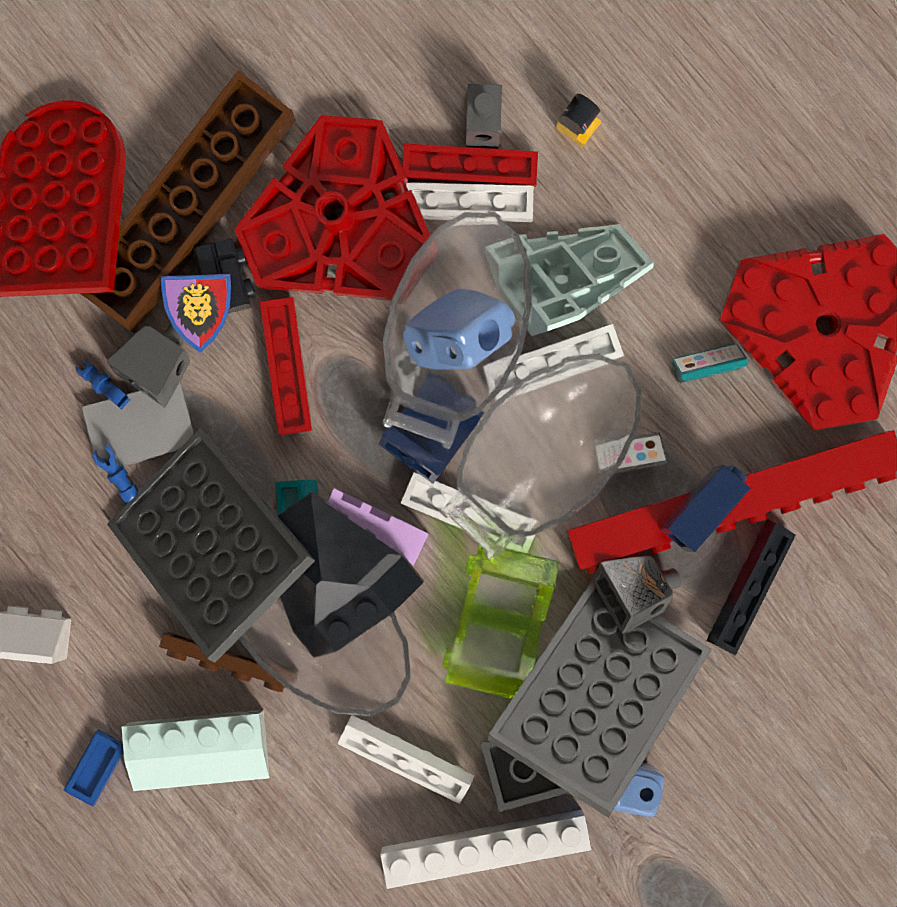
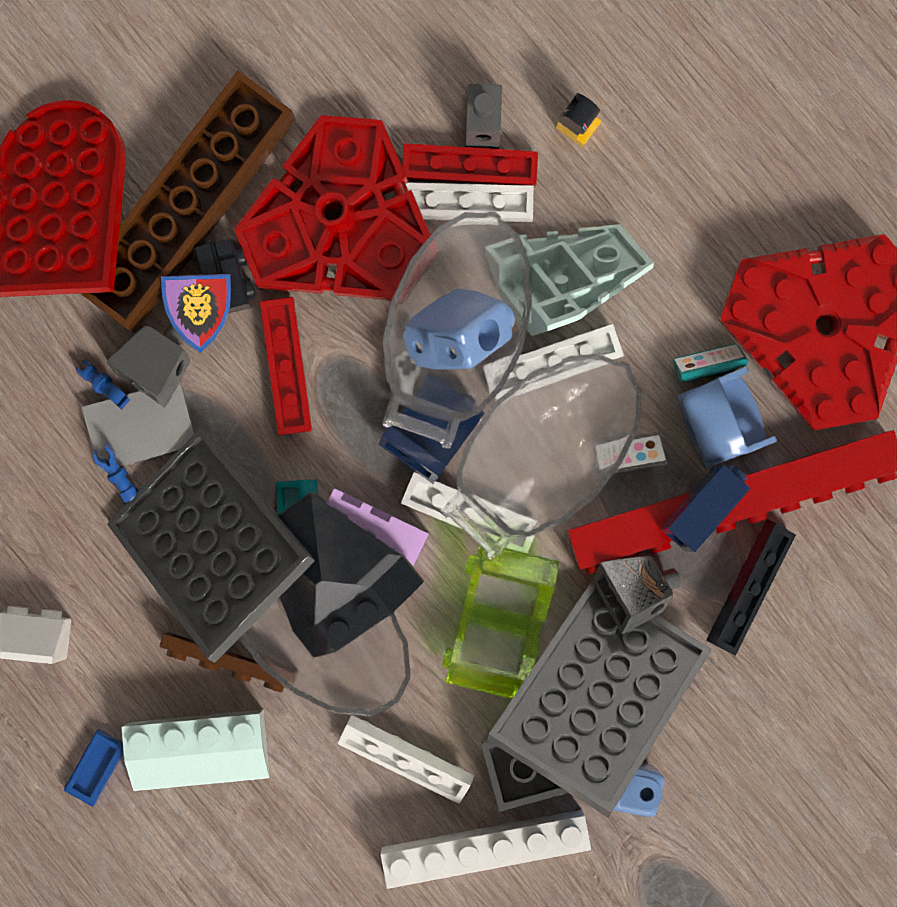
none -> medium blue piece [677,367,777,468]

